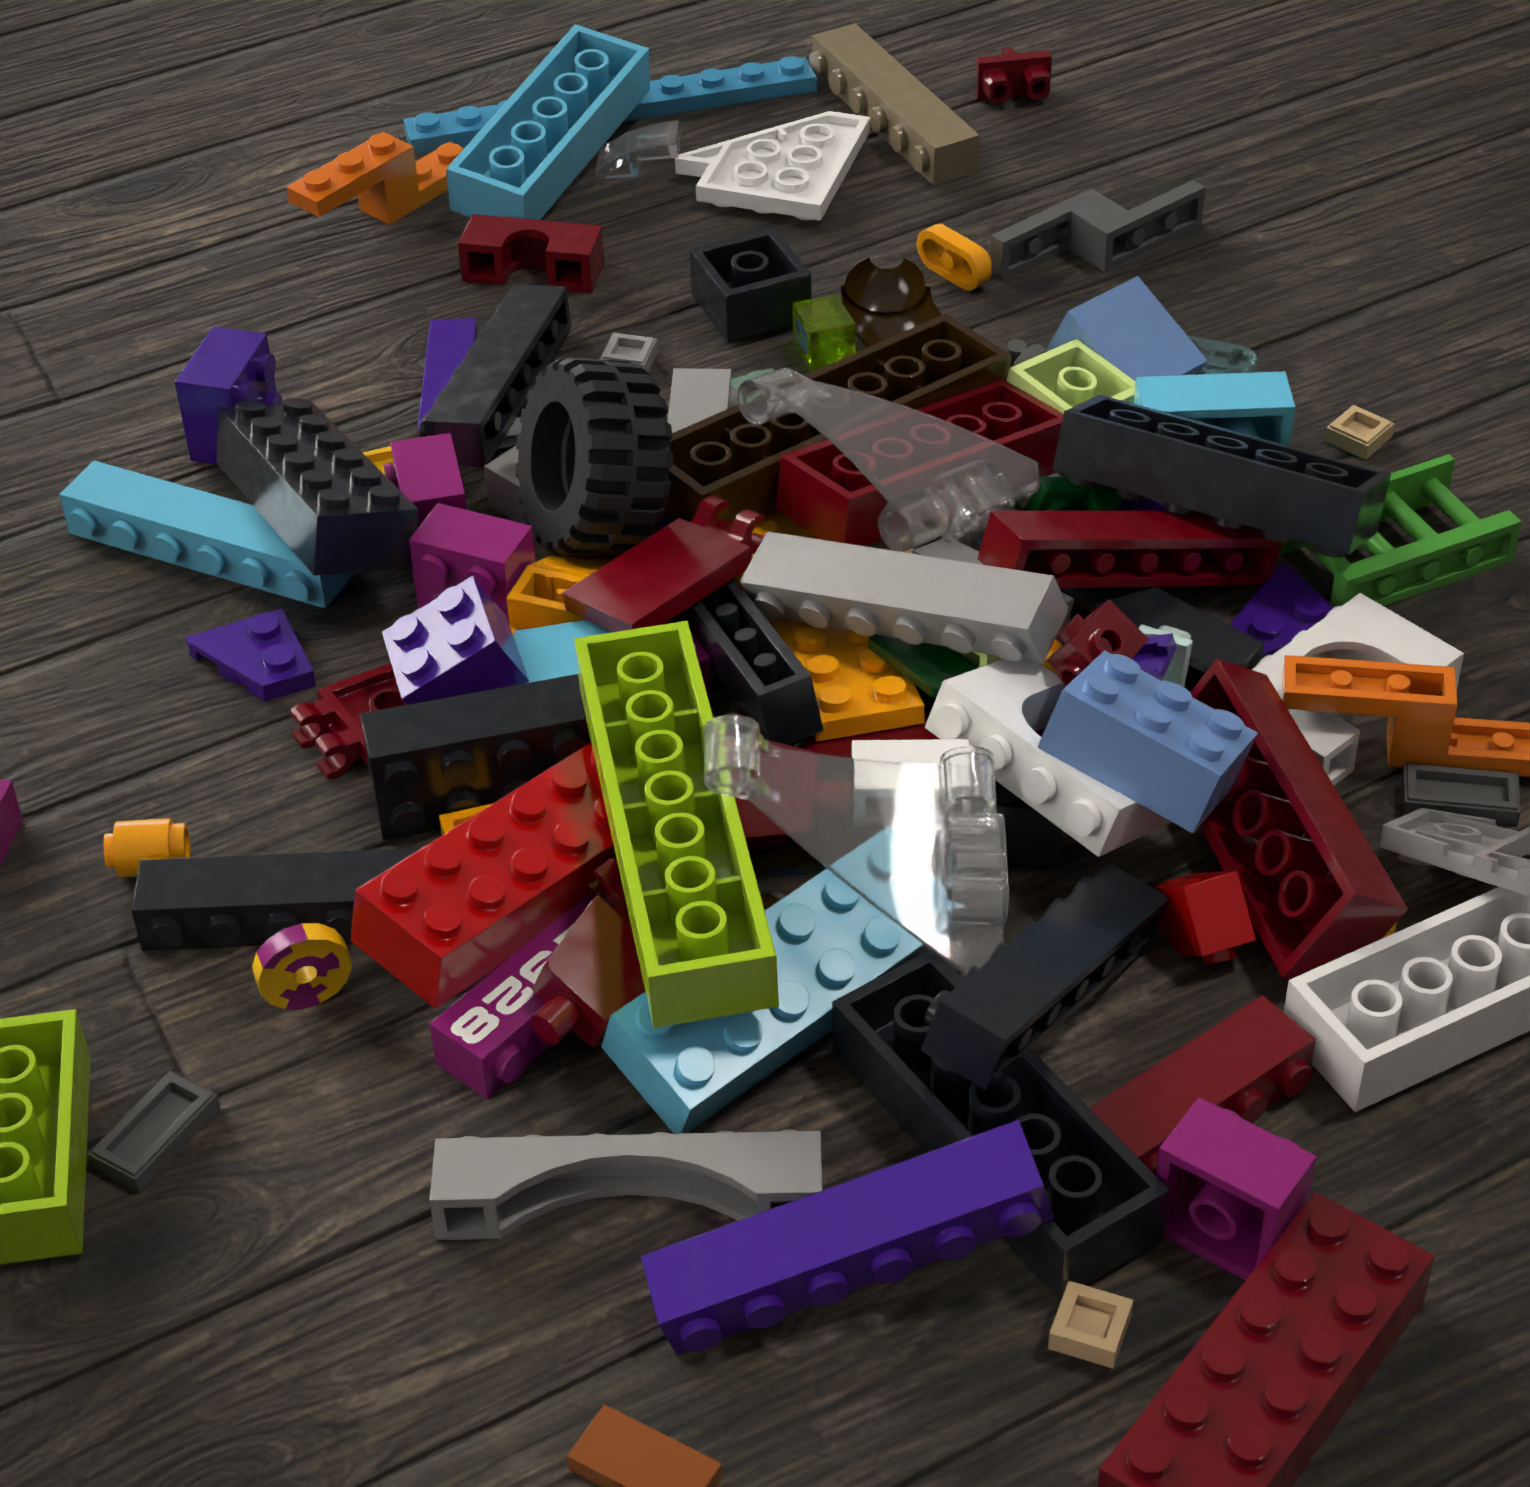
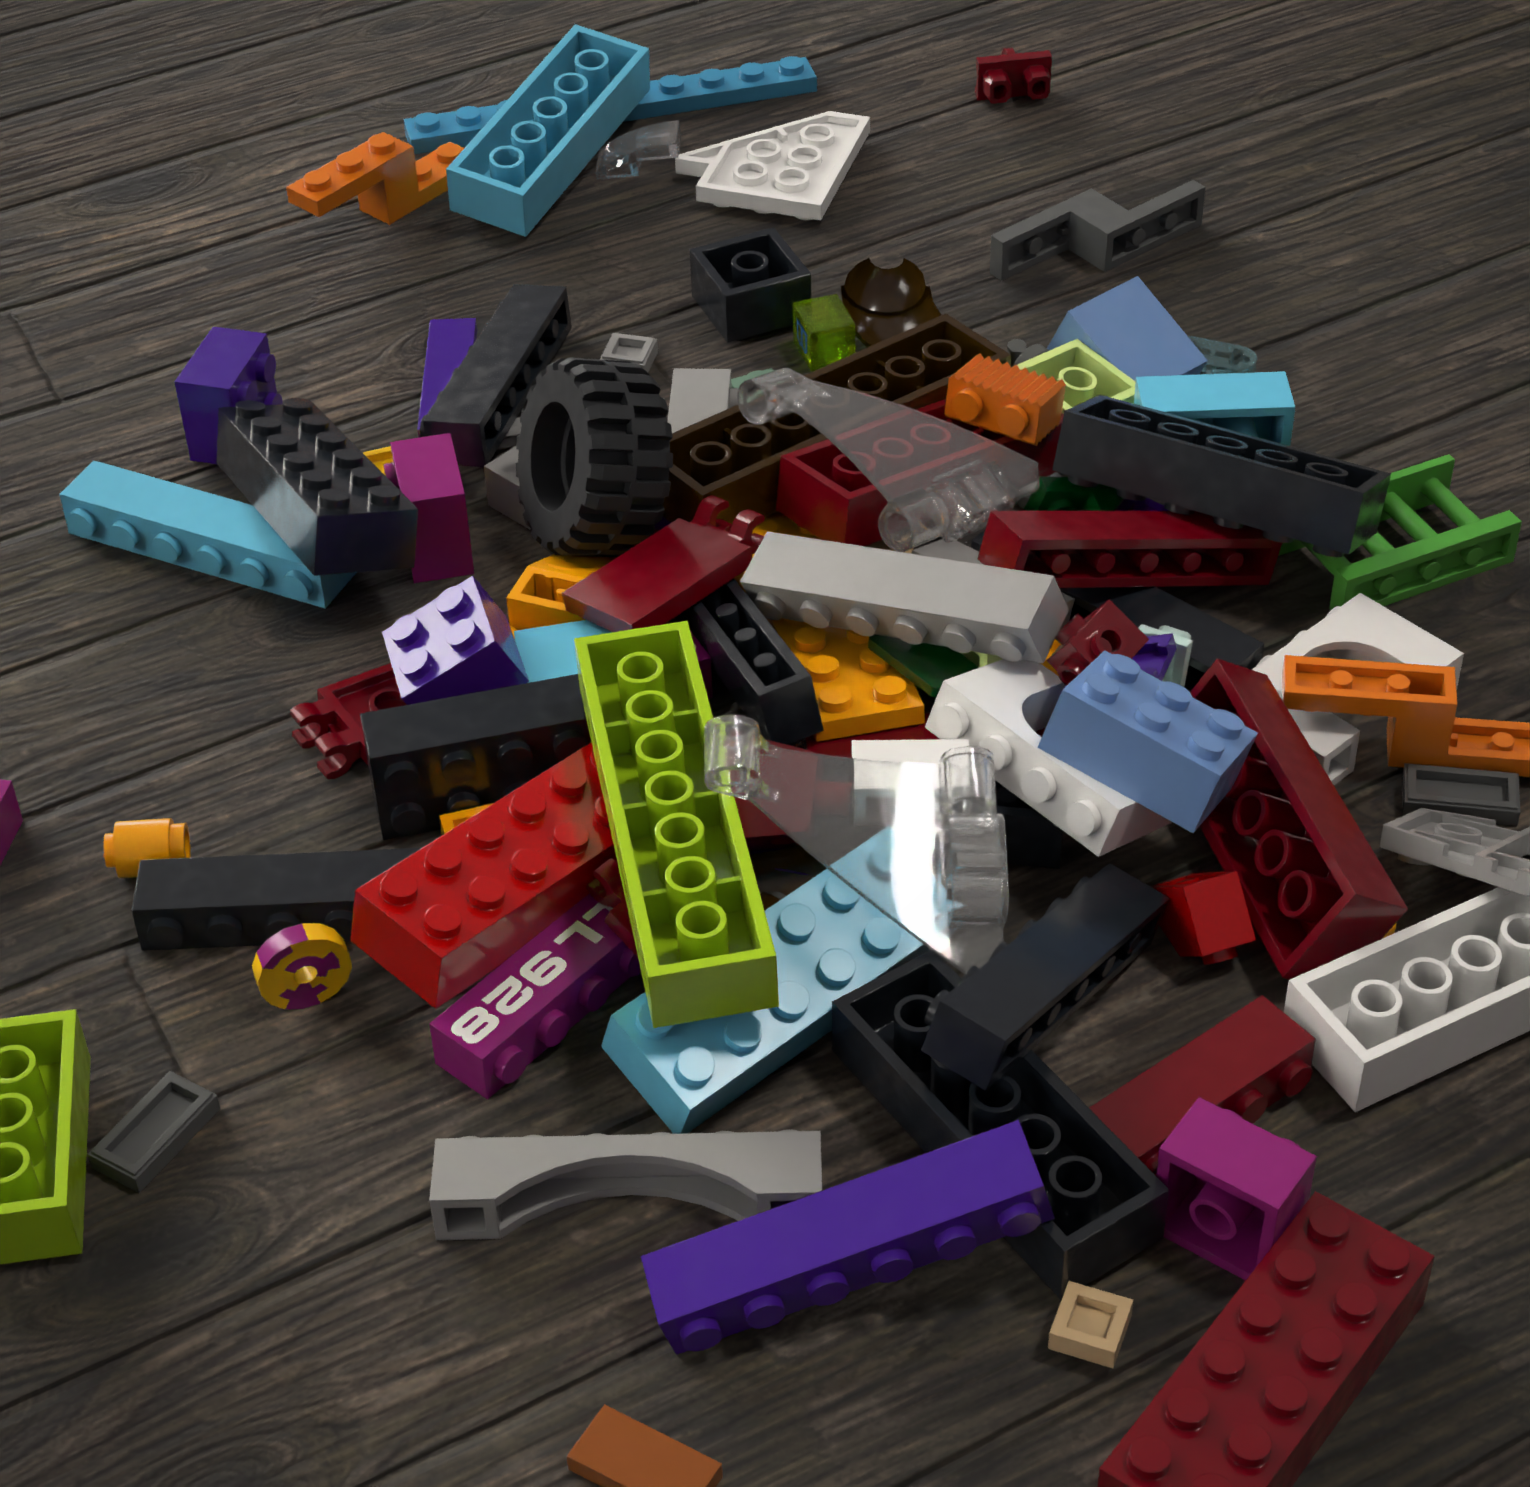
dark purple wing [185,609,316,702] -> none
magenta brick [409,503,536,622] -> none
dark red arch [458,214,605,293] -> none
dark red torso [530,895,645,1047] -> none
dark tan brick [809,23,980,186] -> none
light orange plate [916,224,992,291] -> none
dark purple wing [1230,564,1334,658] -> none
tan tile [1325,405,1395,460] -> none
none -> orange brick [944,353,1066,446]

